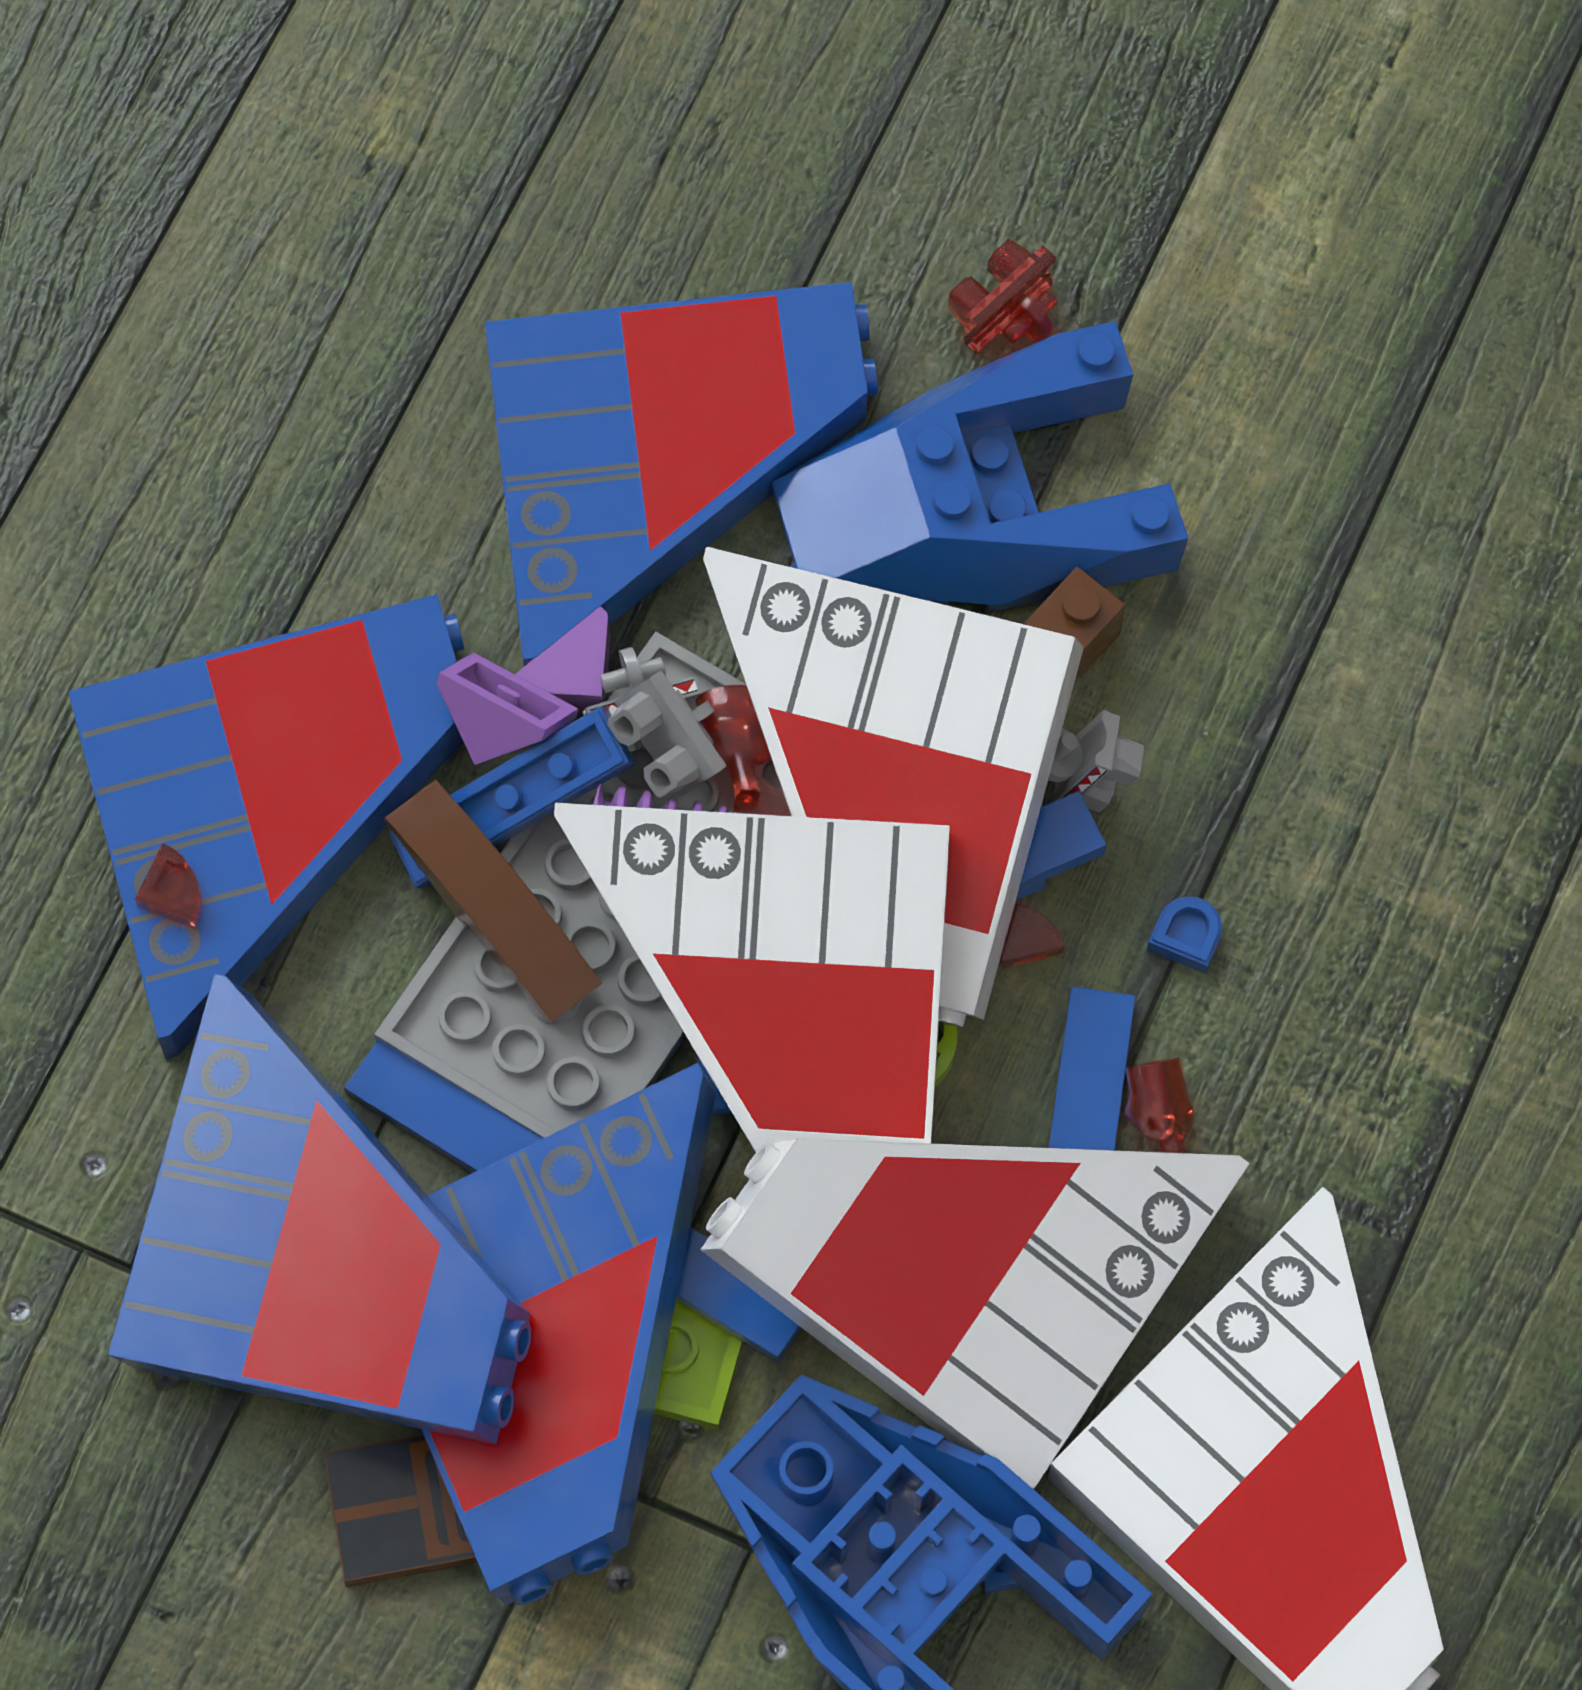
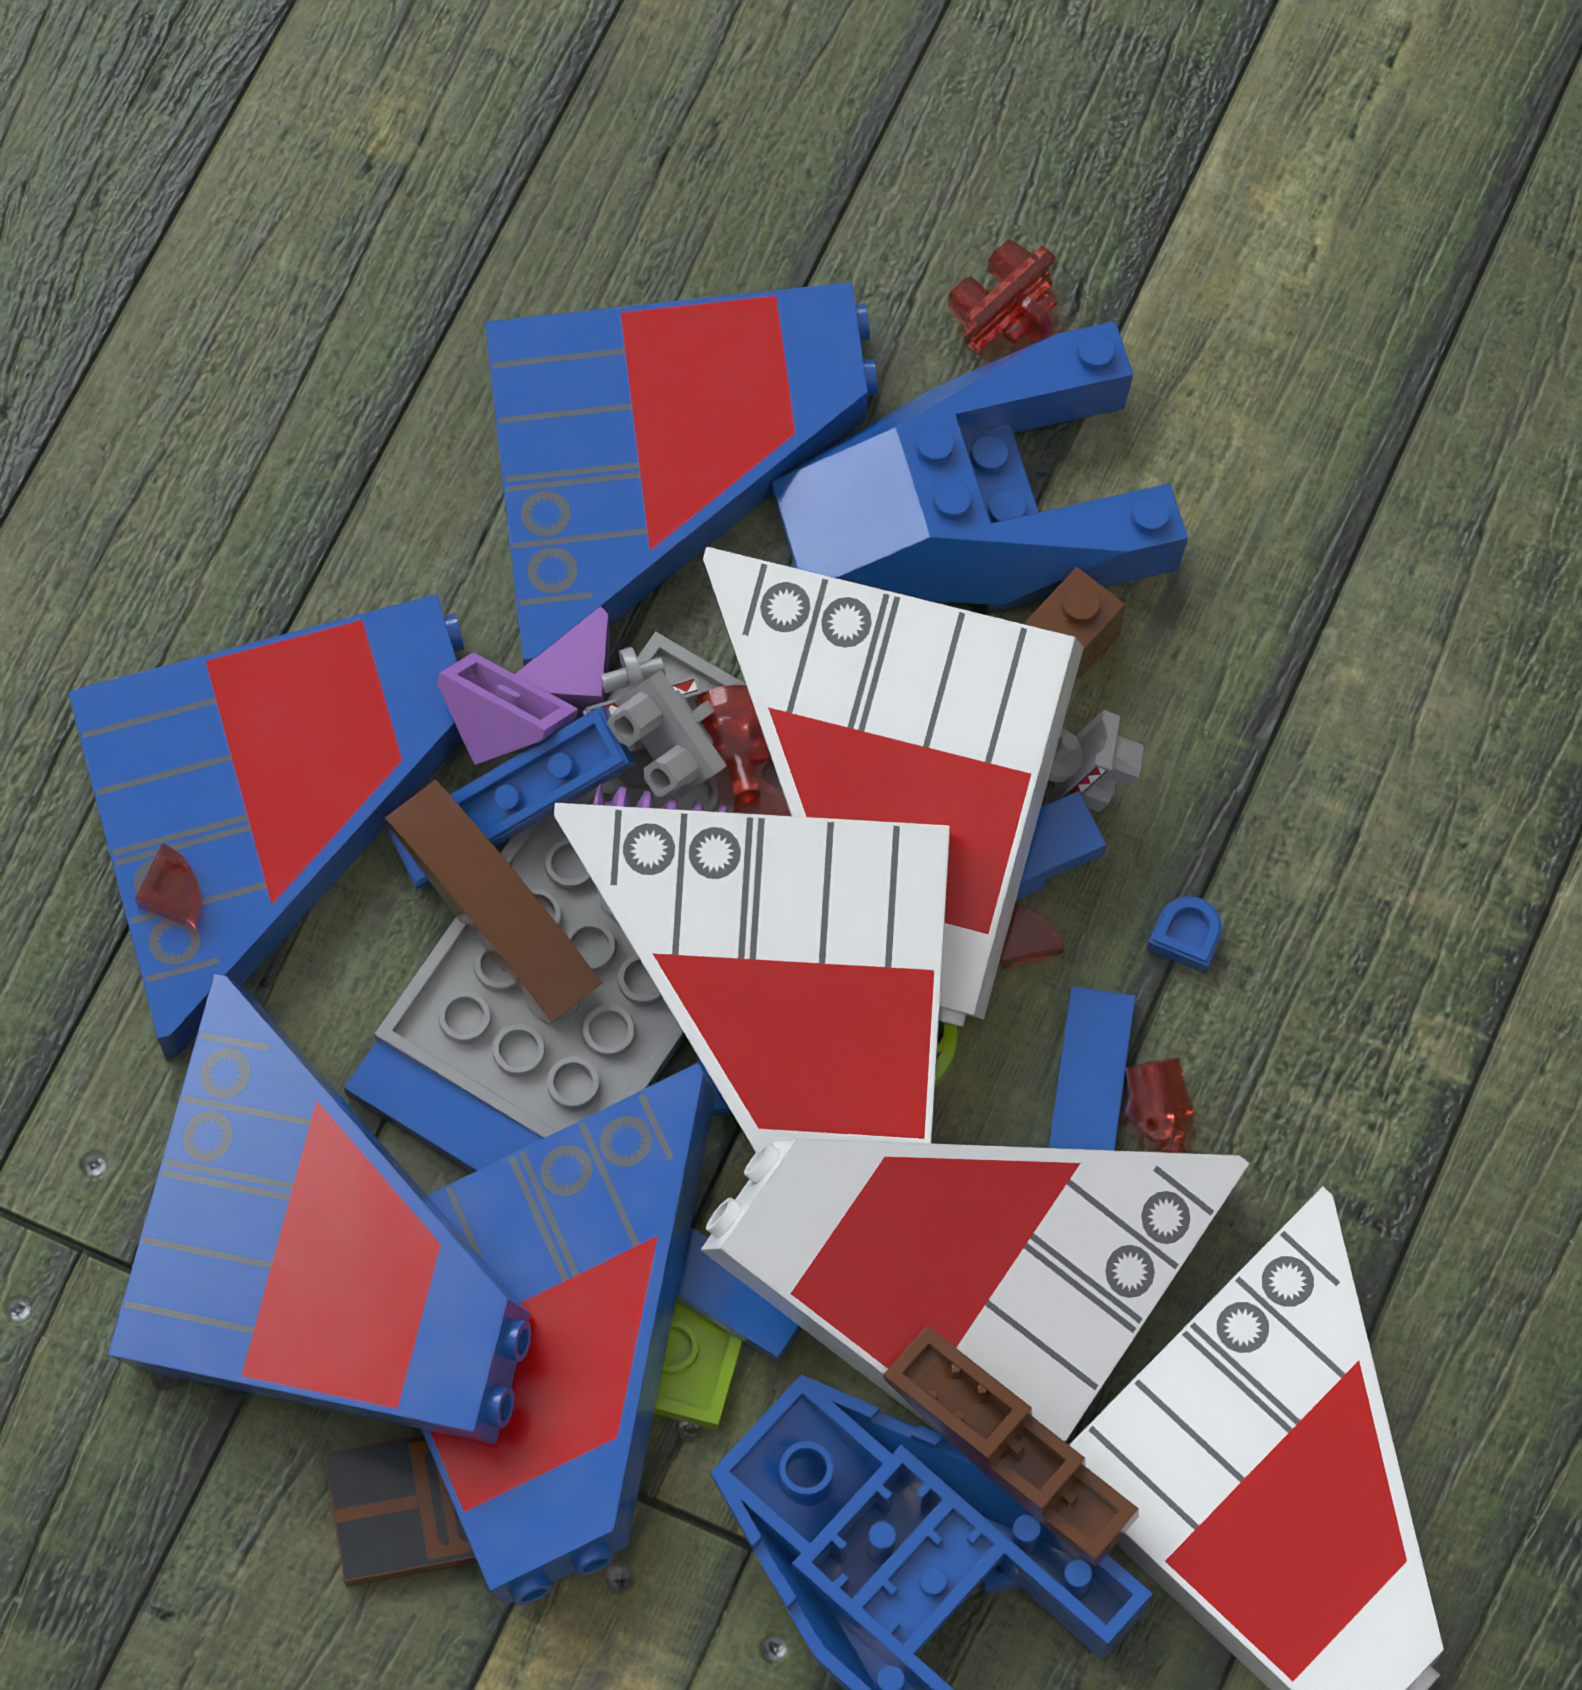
none -> reddish brown slope [883,1325,1139,1567]

